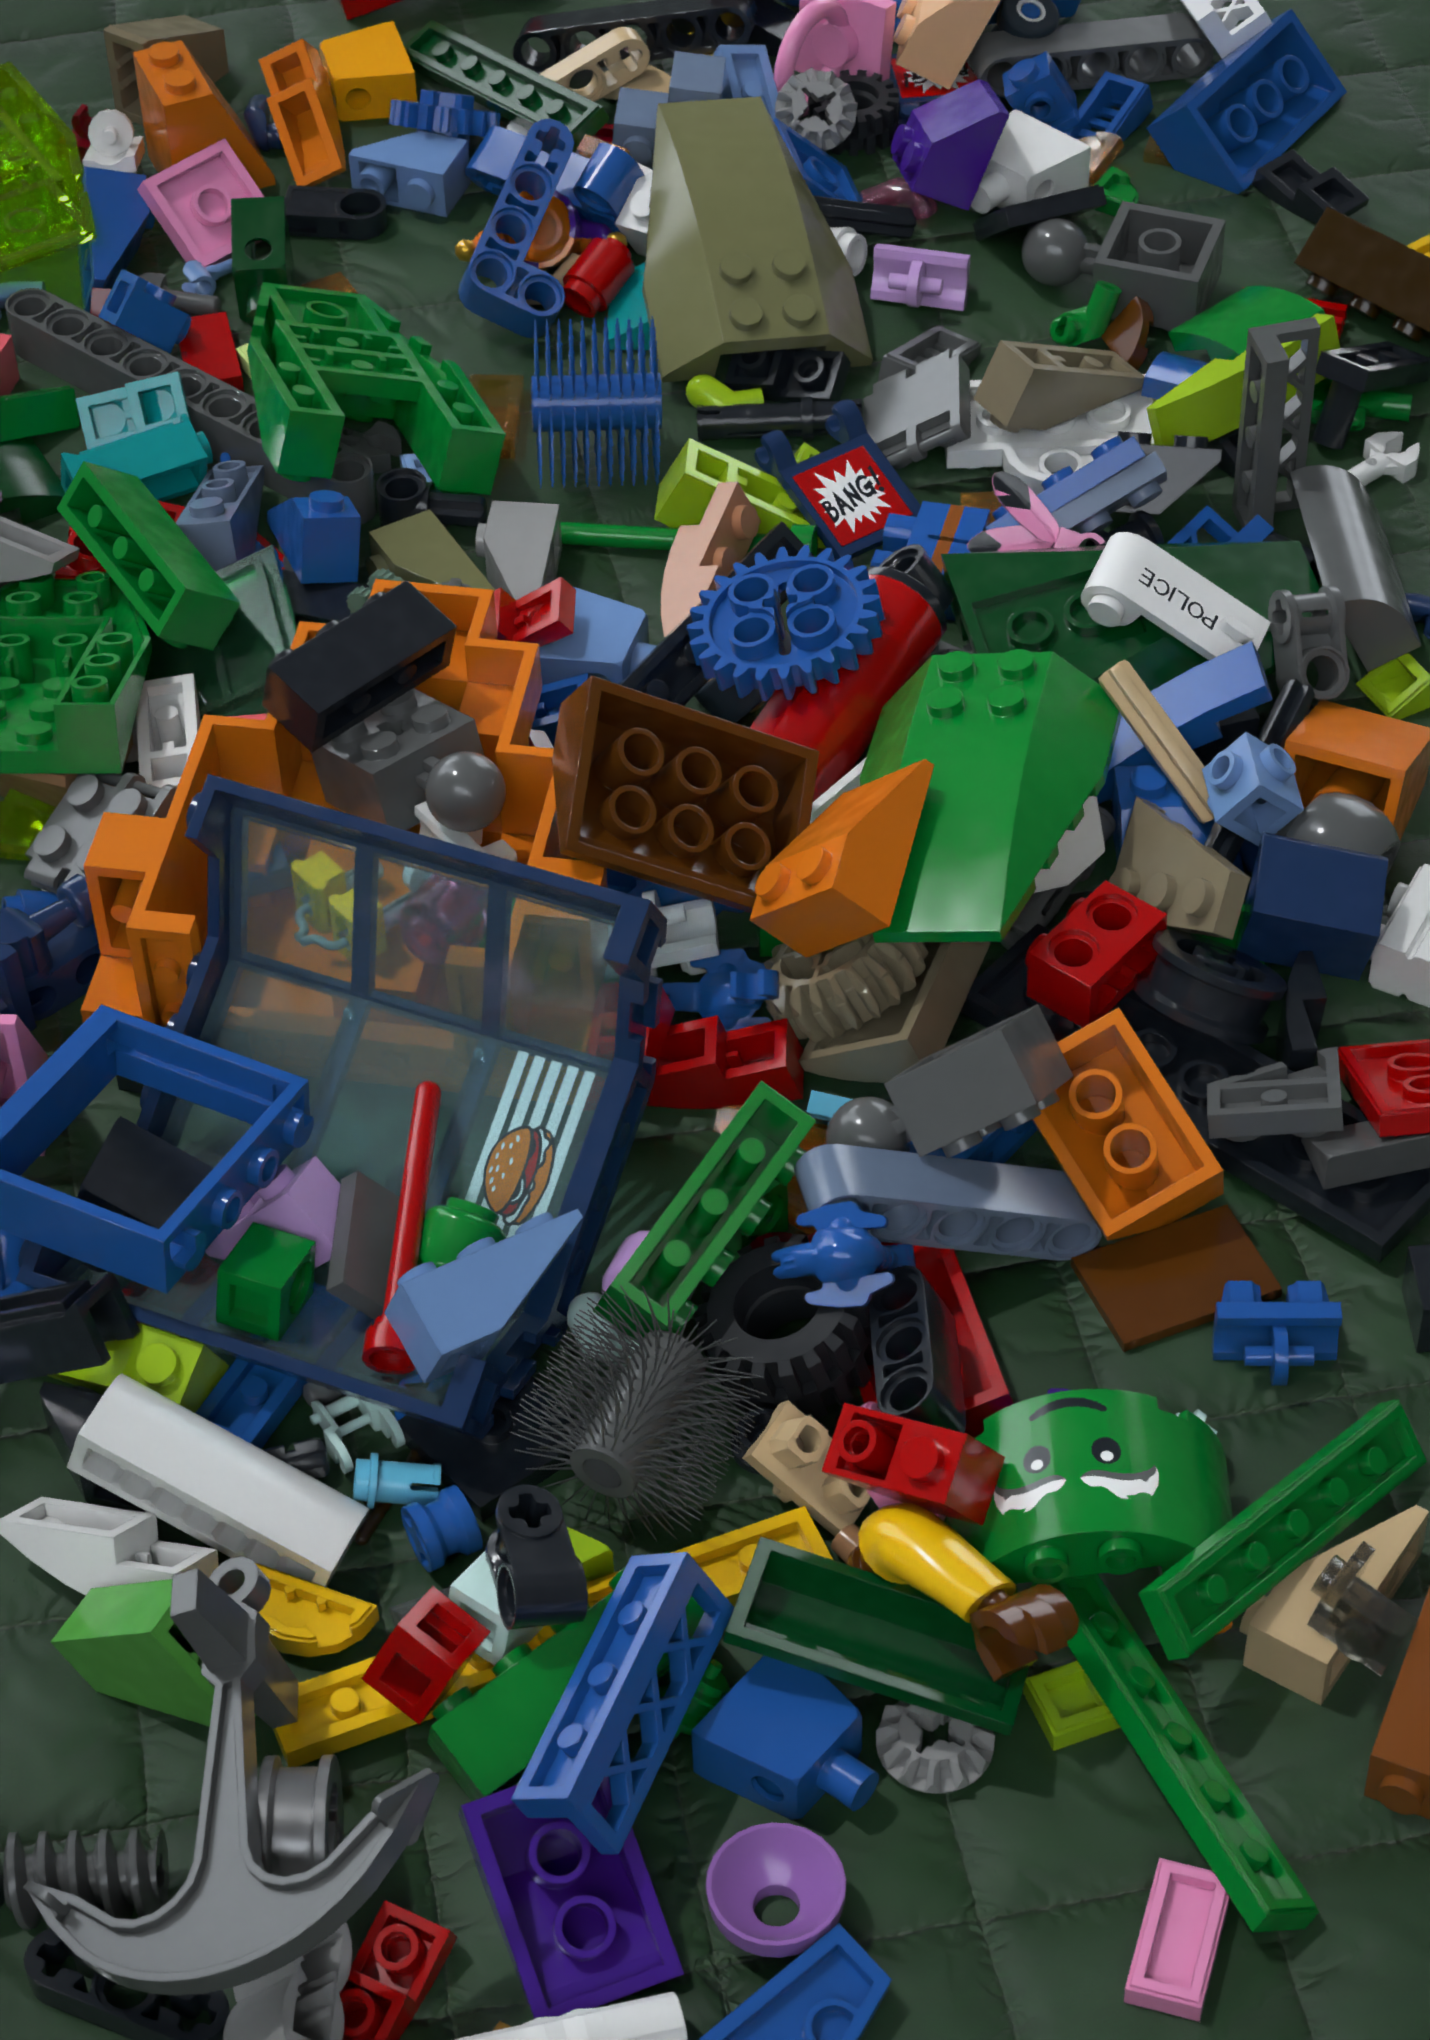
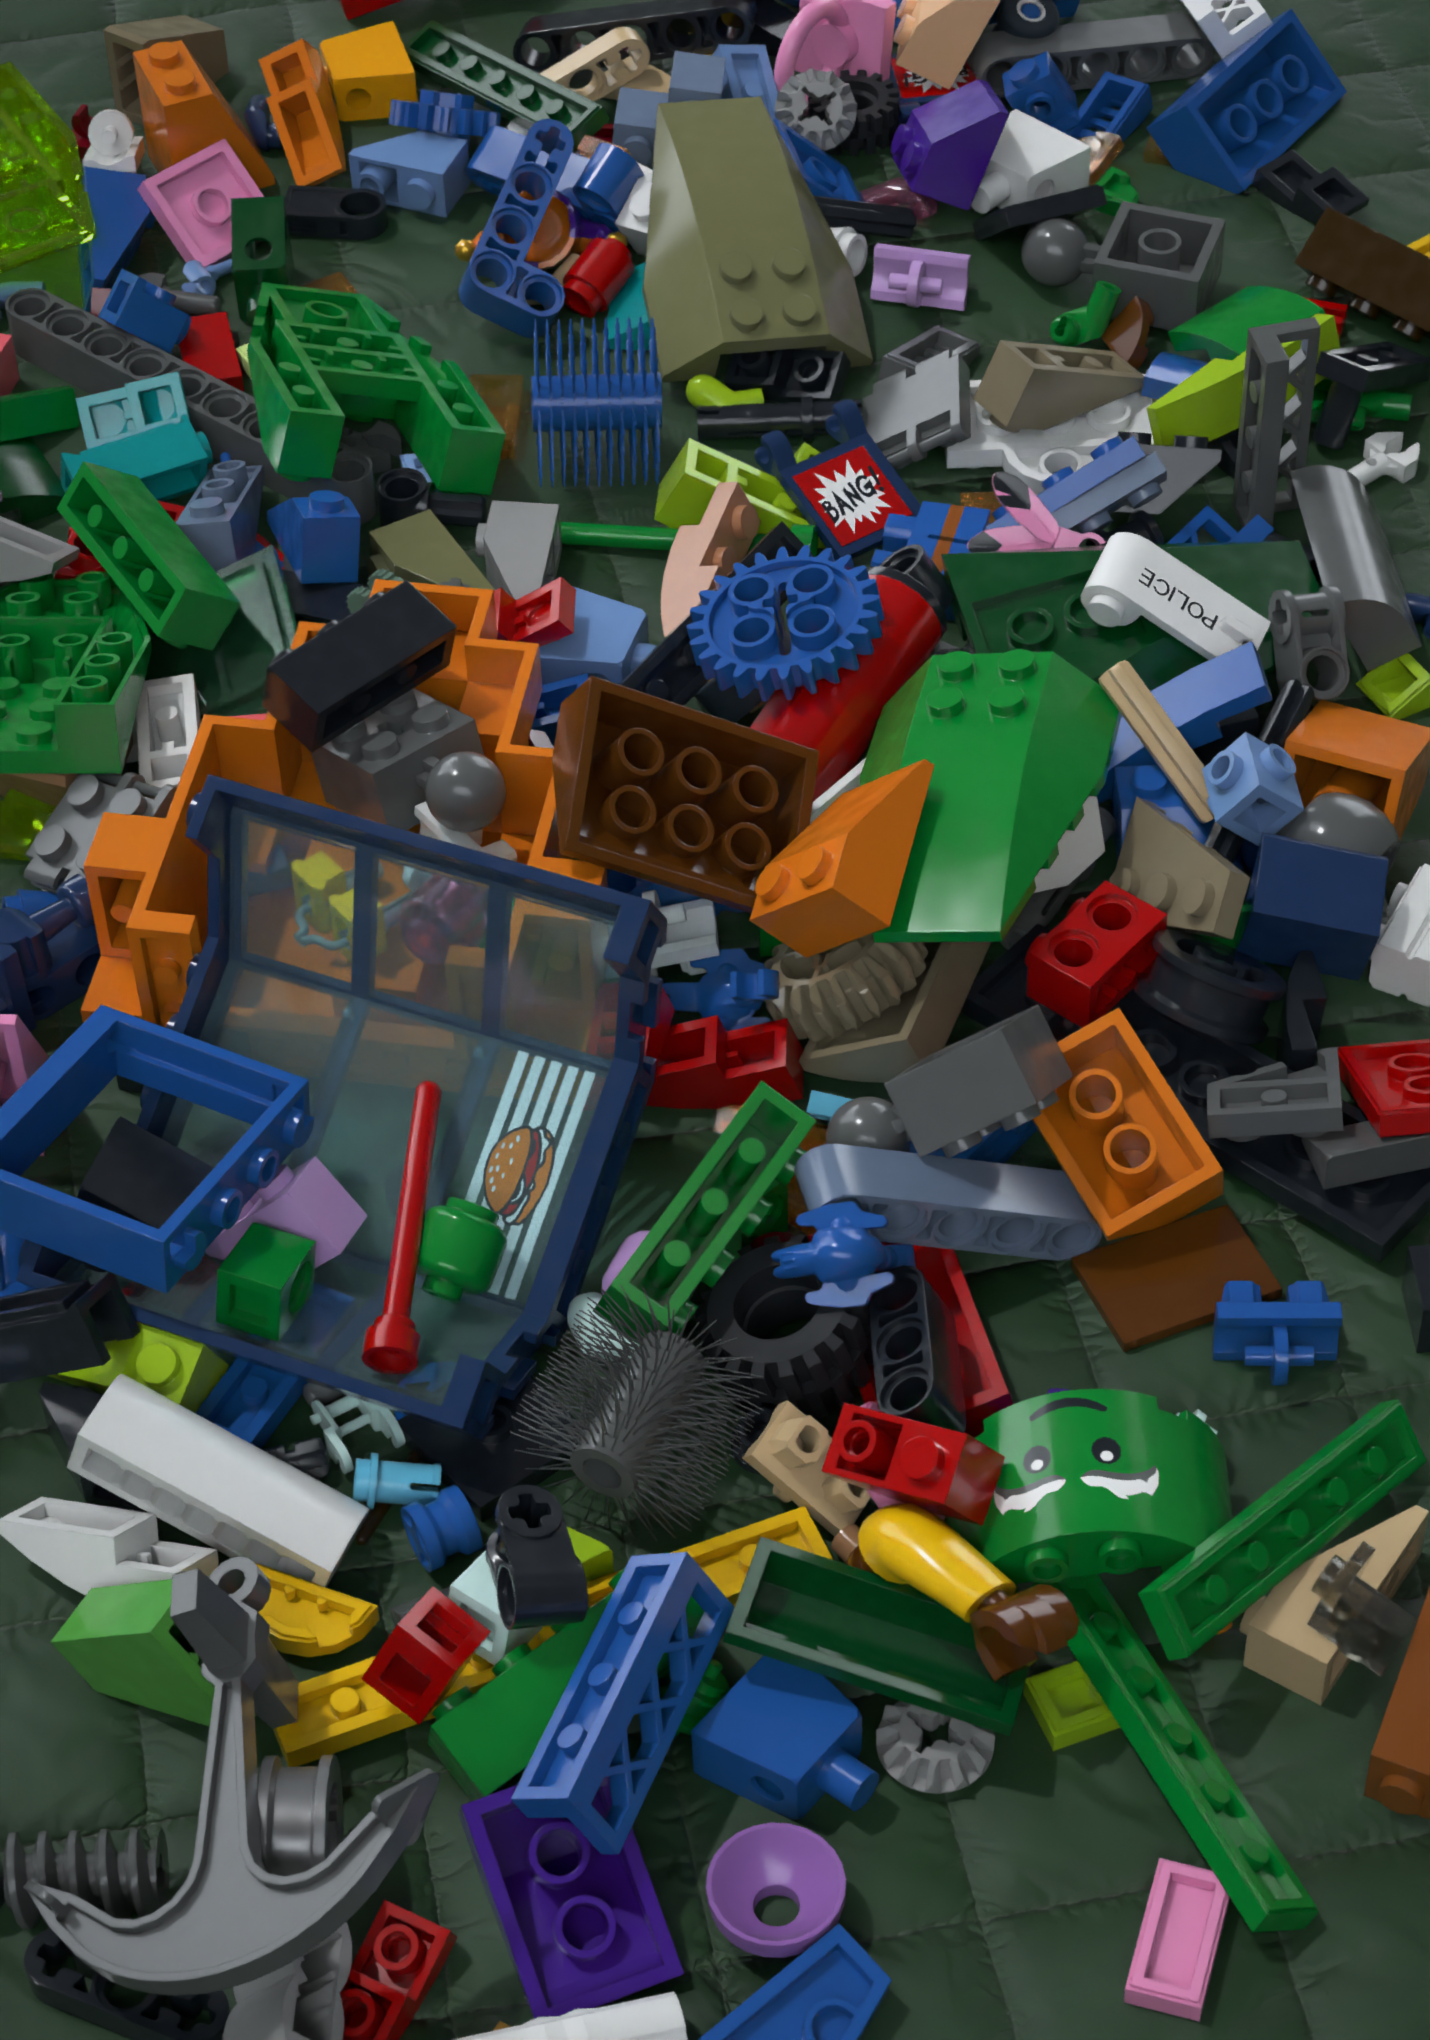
dark grey tile [326,1170,399,1320] -> none
medium blue slope [384,1209,583,1384] -> none

